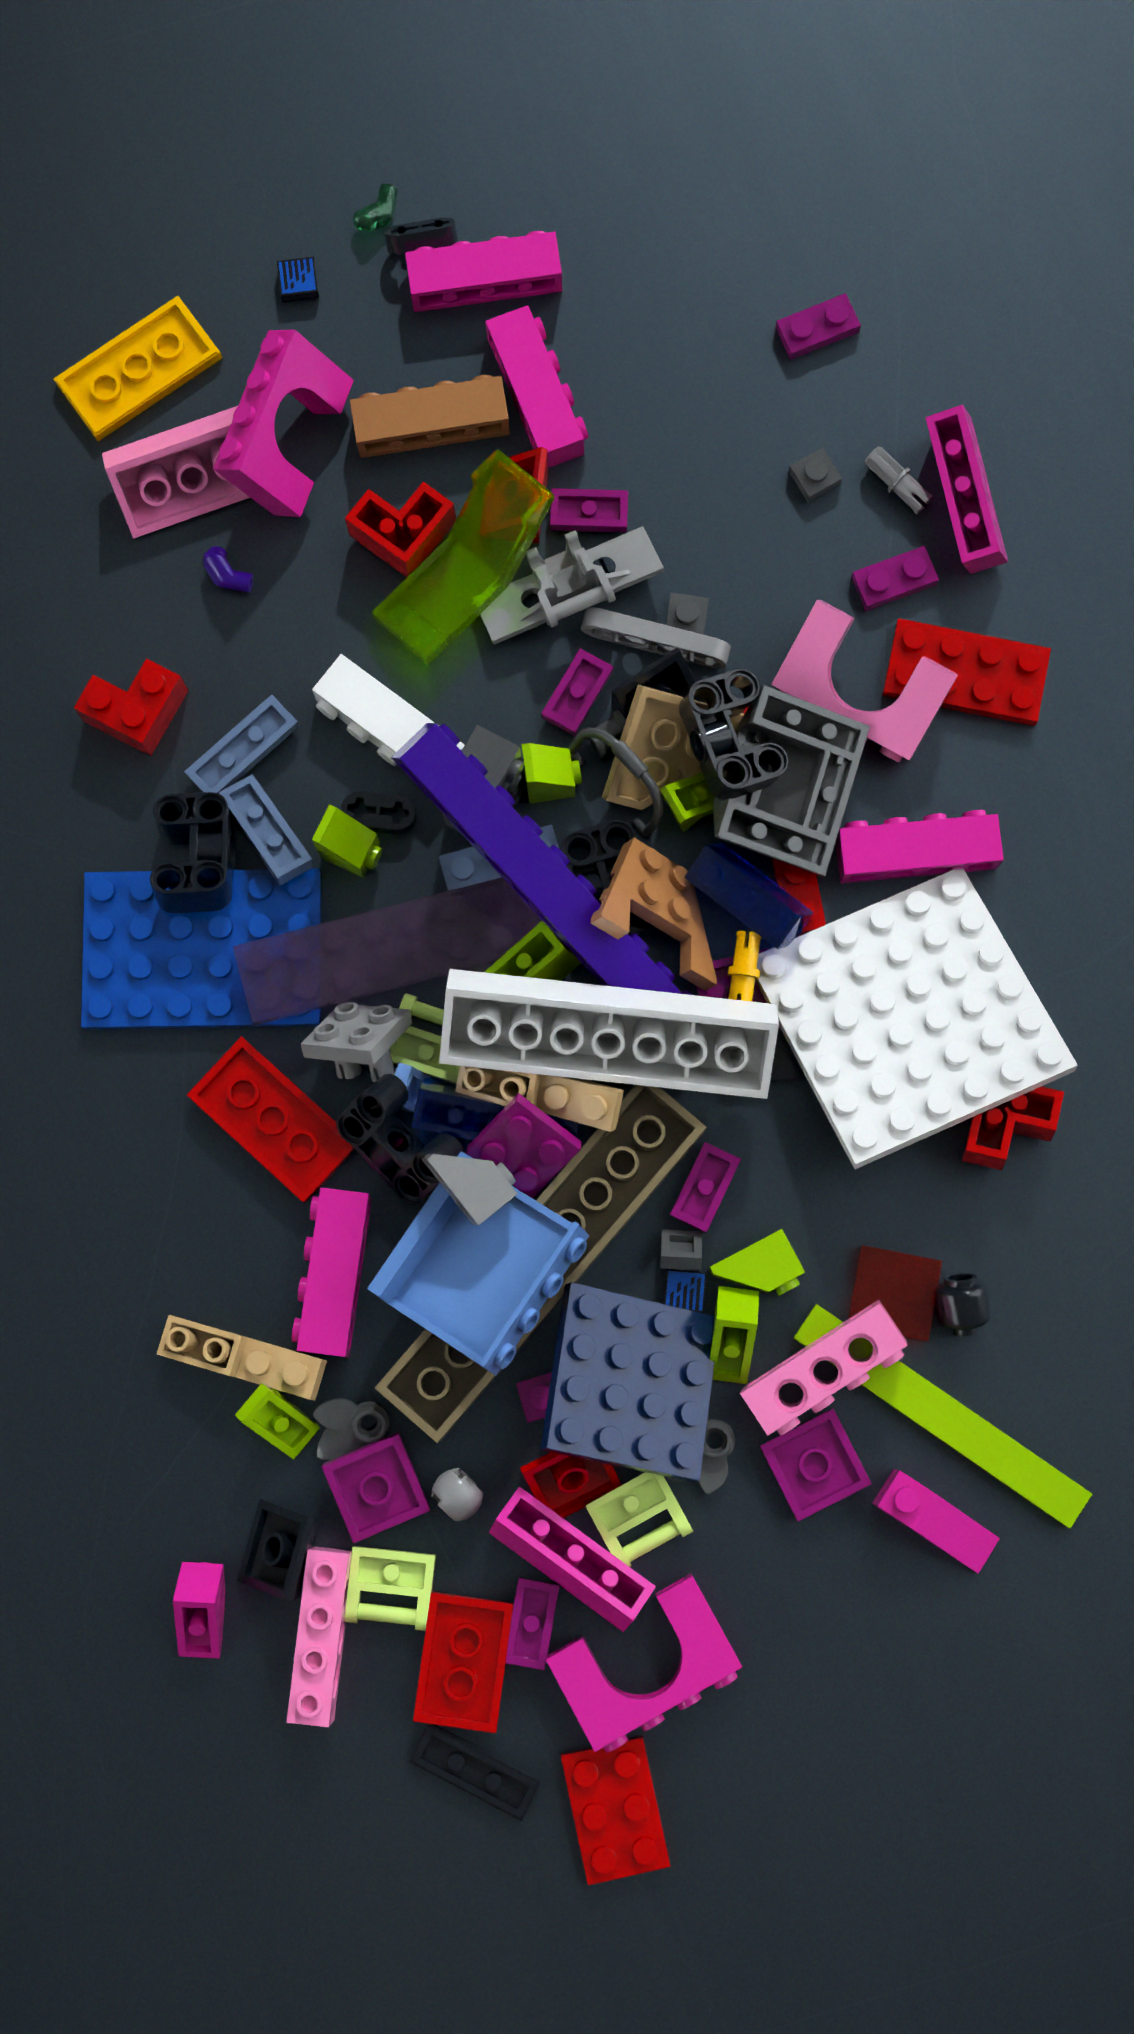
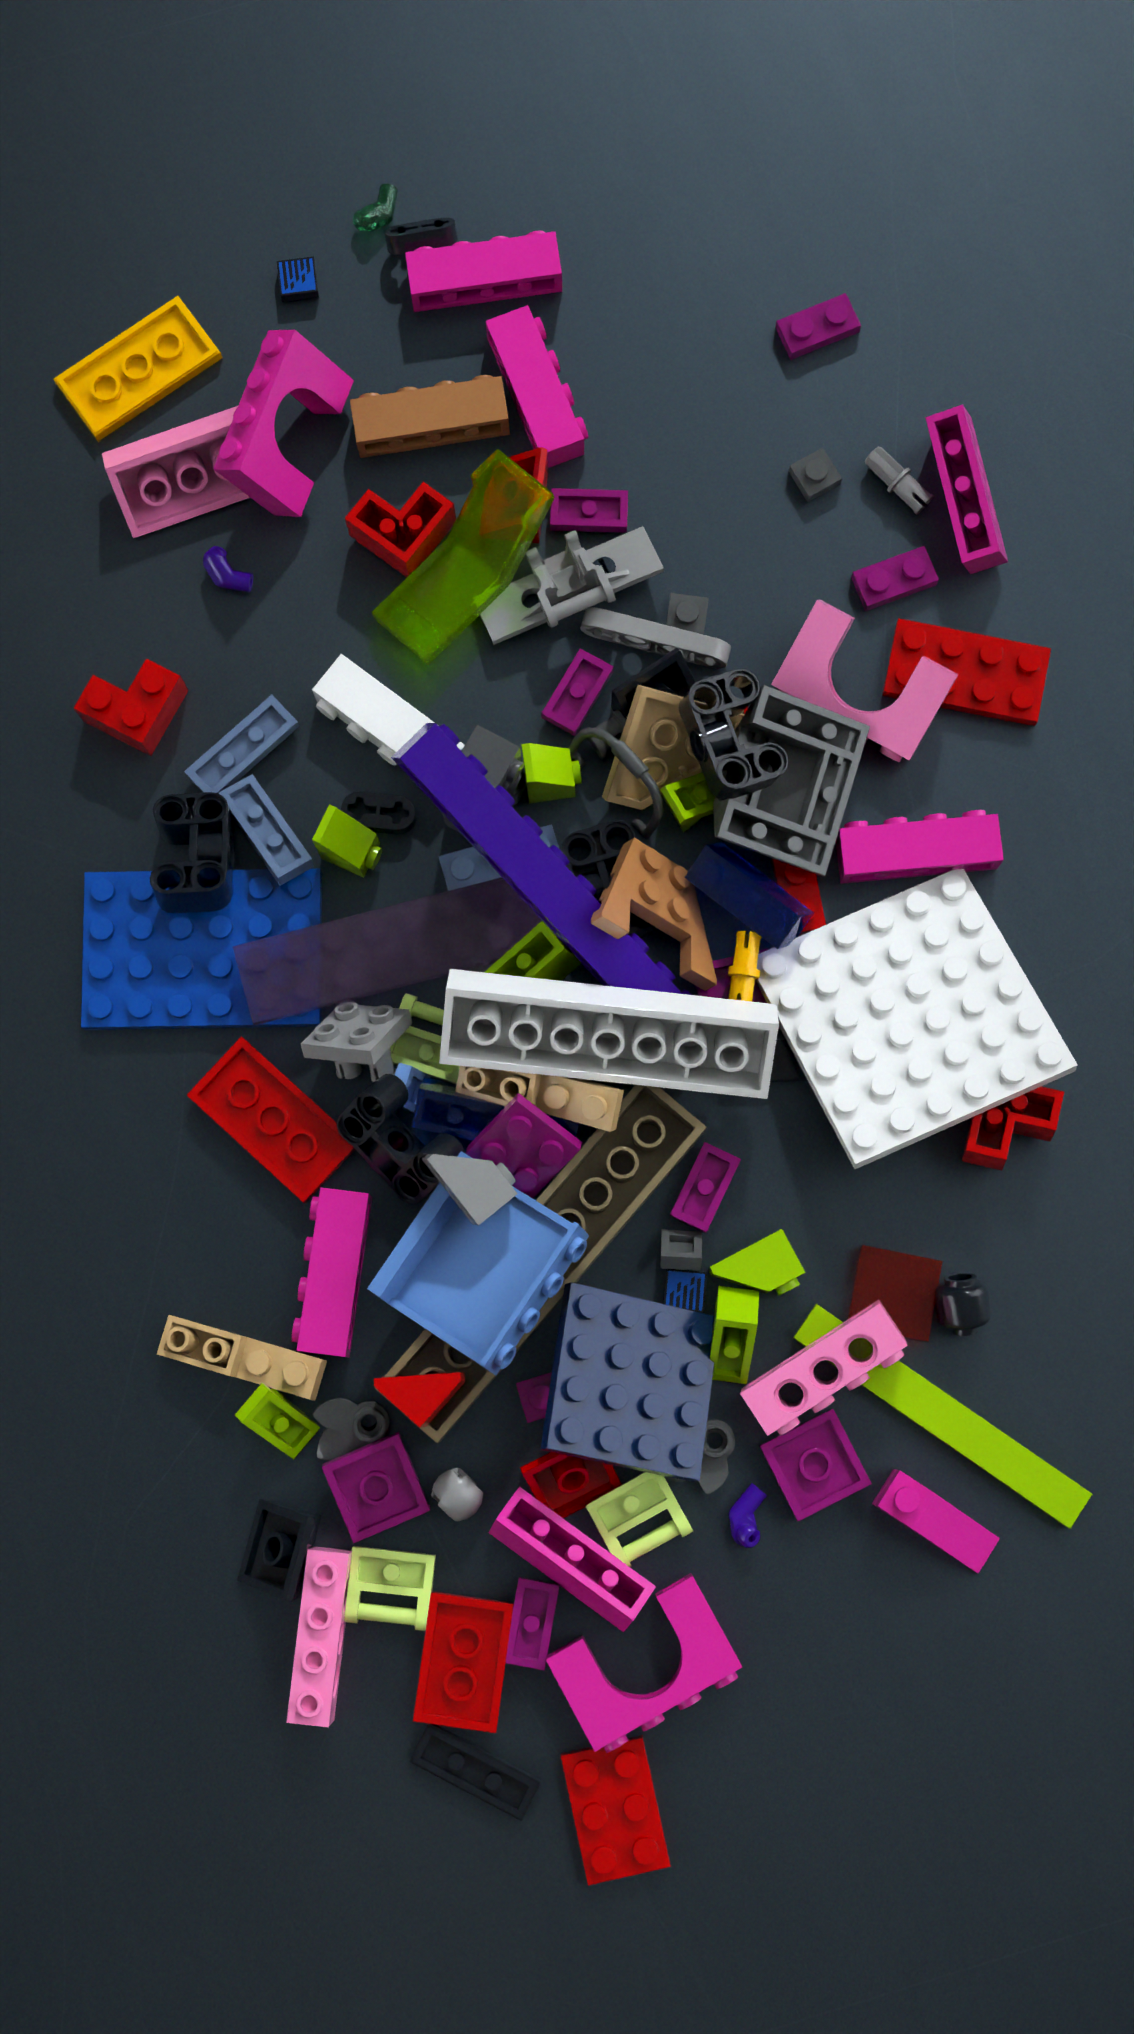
dark pink slope [173,1562,226,1659] -> none
none -> red slope [374,1372,466,1428]
none -> dark purple arm [728,1483,767,1548]

